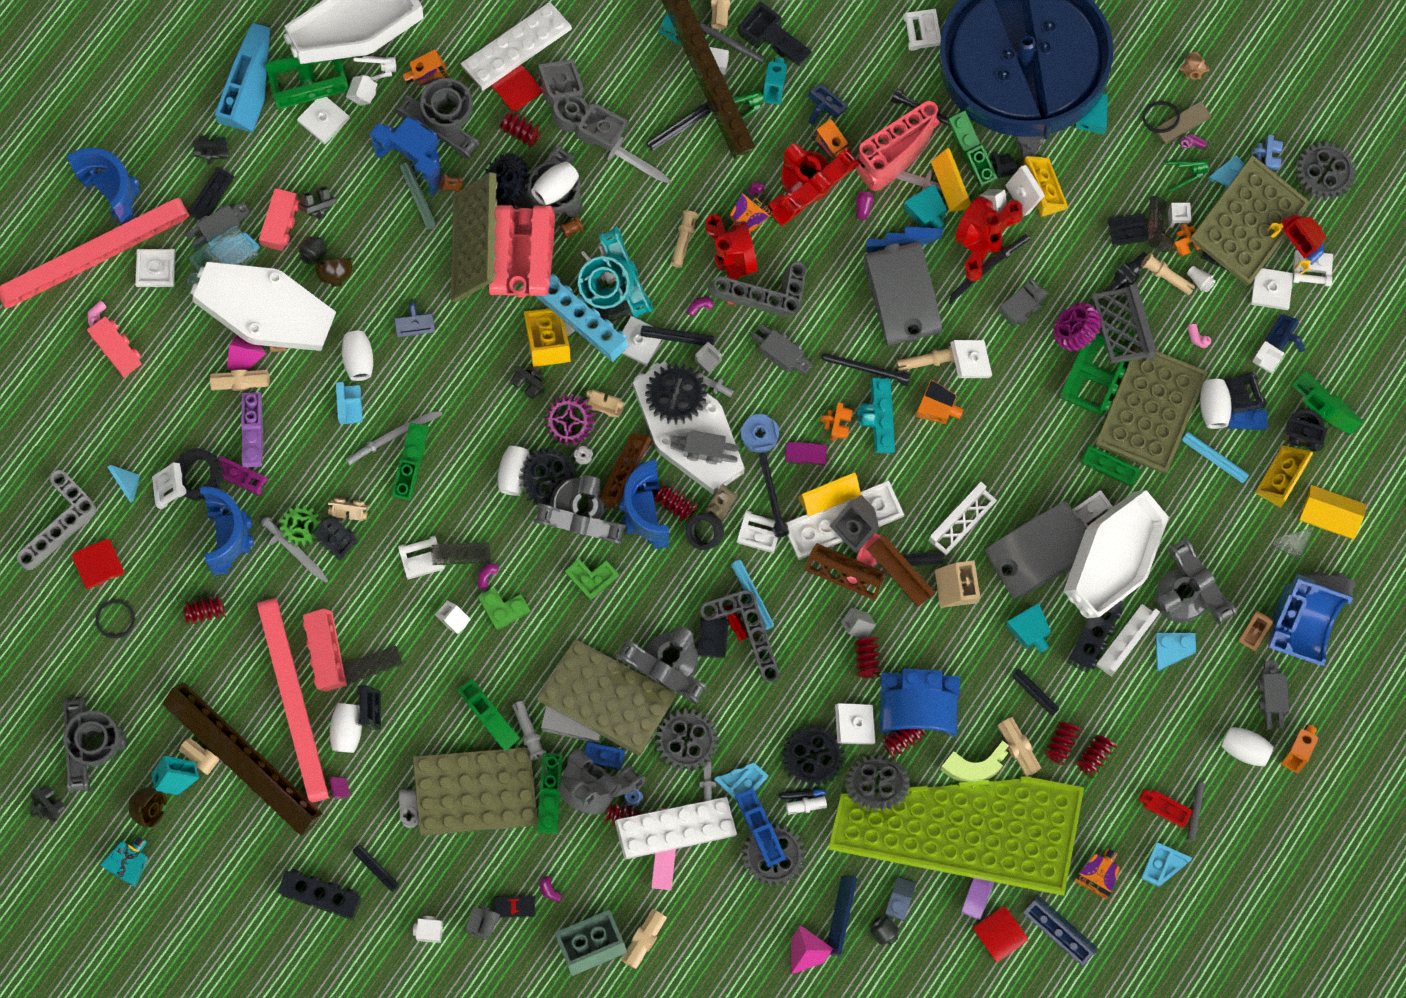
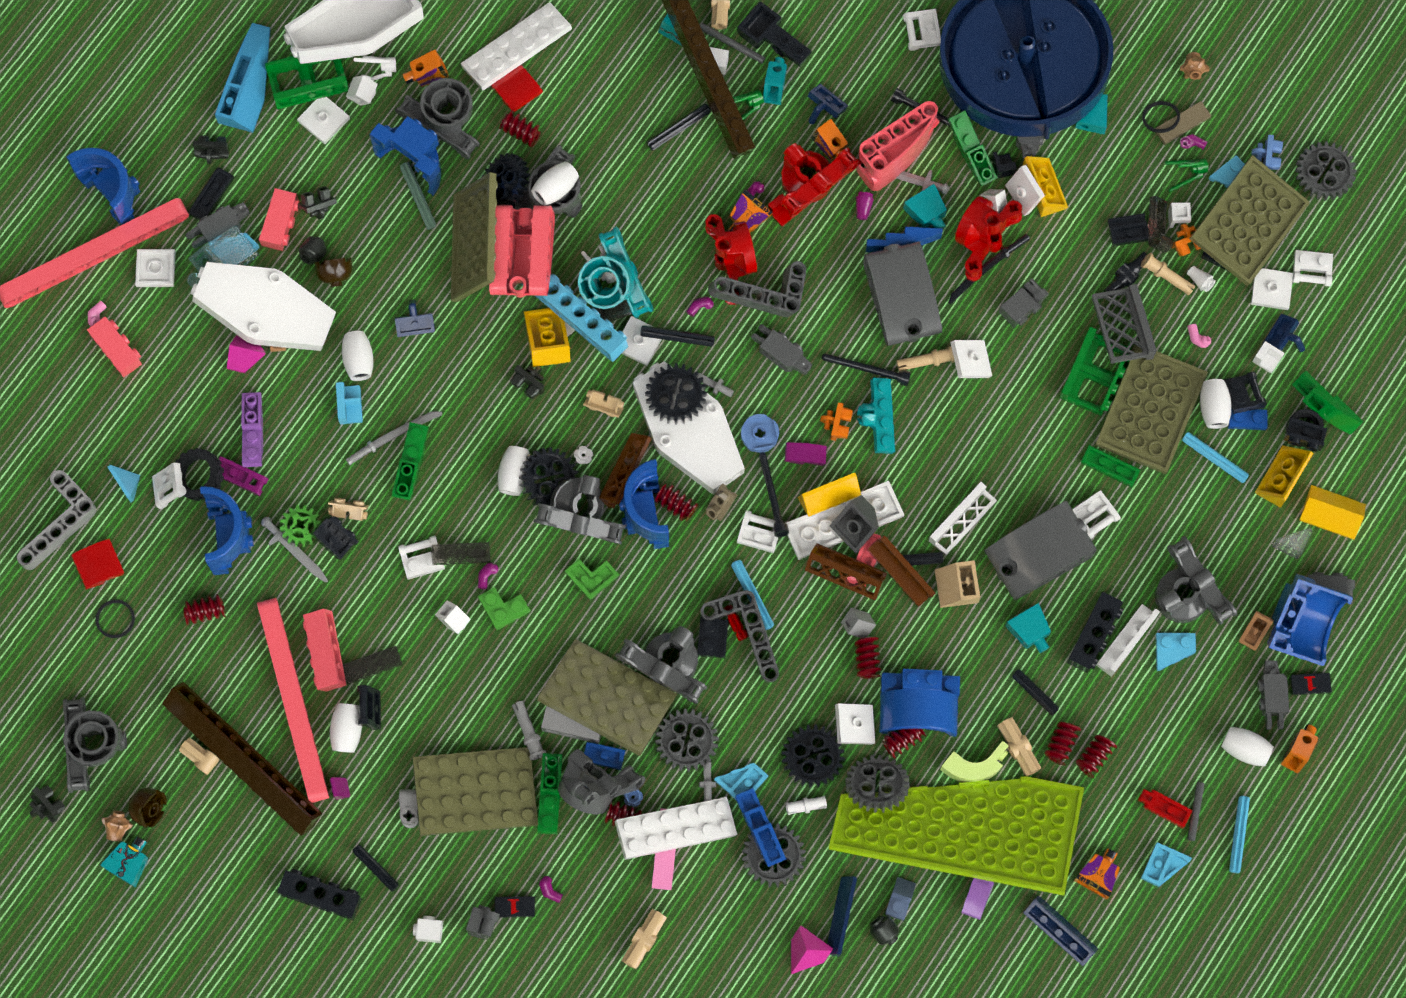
teal torso [152,756,199,795] -> none
tan piece [210,370,270,391] -> none
dark orange bush [439,174,463,193] -> none
green slope [457,679,520,751] -> none
dark grey plate [537,59,629,152] -> none
magenta gear [544,394,596,446] -> none
sand green brick [555,910,627,976] -> none
dark orange bush [560,216,584,239] -> none
light grey sword [597,137,671,184] -> none
tan pin [670,210,699,268] -> none
dark grey hinge [670,430,740,465] -> none
black tyre [685,512,724,550] -> none
light grey panel [695,342,722,374] -> none
black piece [778,789,827,799] -> none
orange torso [916,380,964,424] -> none
yellow slope [931,148,971,212] -> none
red slope [972,905,1029,963] -> none
magenta gear [1052,302,1102,352] -> none
white container [1064,490,1169,618] -> none
red torso [1267,214,1326,274] -> none
none -> medium nougat rock [102,811,133,841]
none -> medium azure axle [1229,796,1250,873]
none -> black tile [1290,673,1332,695]

